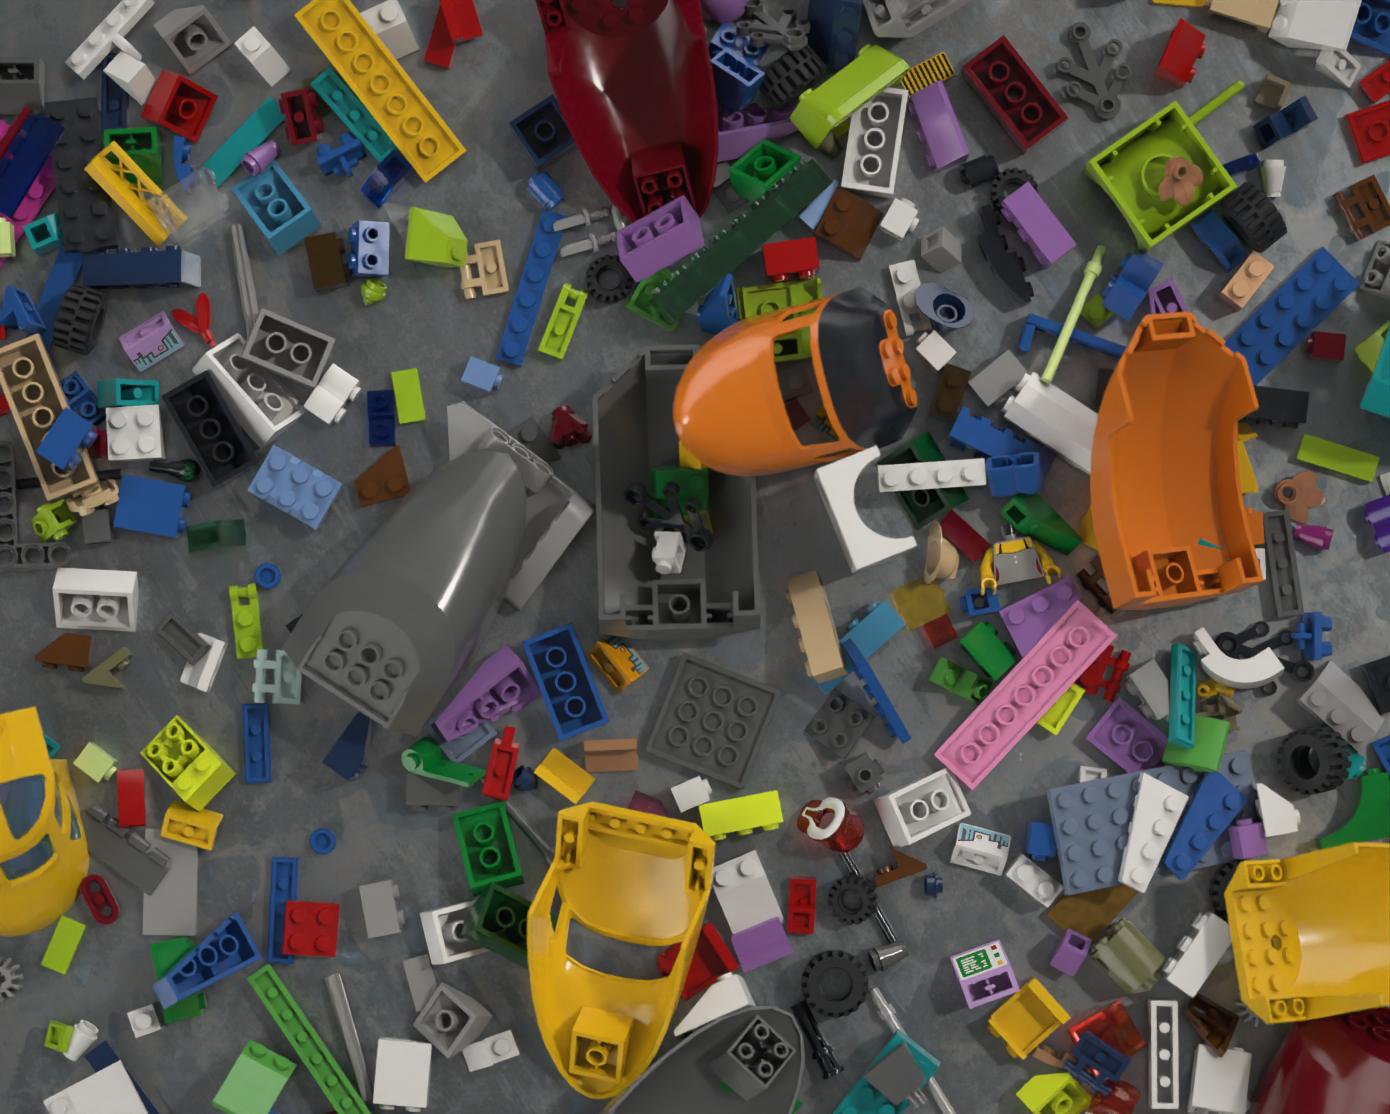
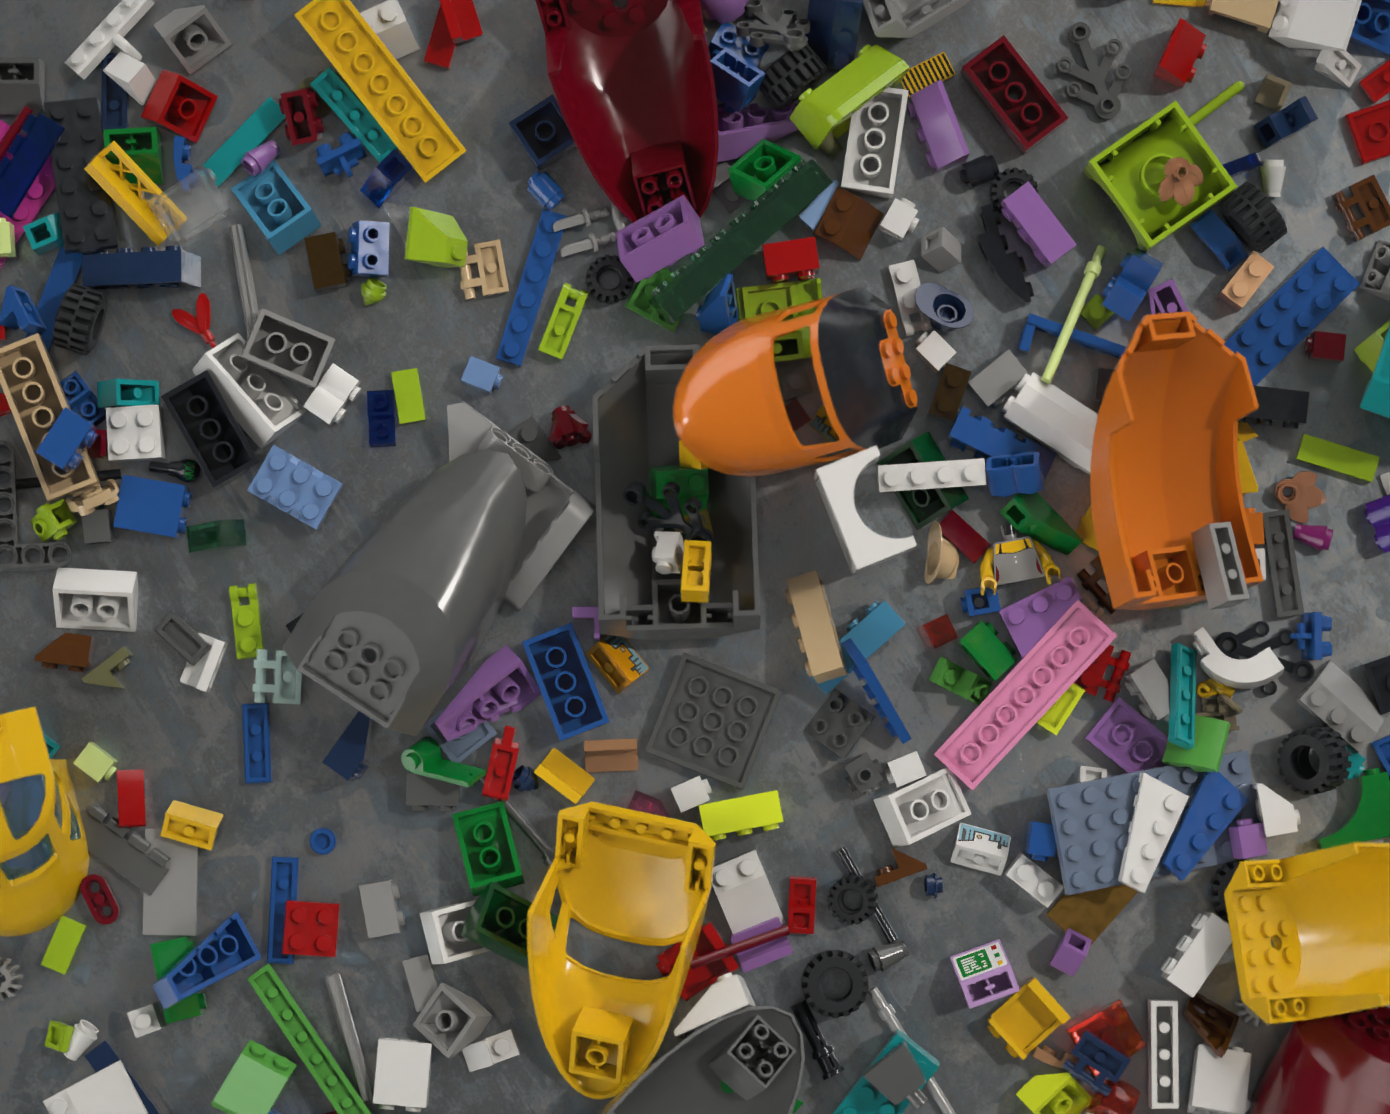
lavender panel [119,310,184,372] -> none
neon yellow slope [140,715,236,812] -> none
white slope [234,26,292,88] -> none
blue tile [254,563,282,589] -> none
reddish brown wing [354,445,411,508] -> none
clear red piece [797,797,865,853] -> none
clear yellow piece [891,576,951,631] -> none
olive cylinder [1088,918,1165,995] -> none
none -> medium lavender panel [572,606,601,640]
none -> yellow brick [681,540,712,603]
none -> dark red bar [690,925,790,969]
none -> white brick [884,751,927,787]
none -> light grey brick [1191,522,1250,610]

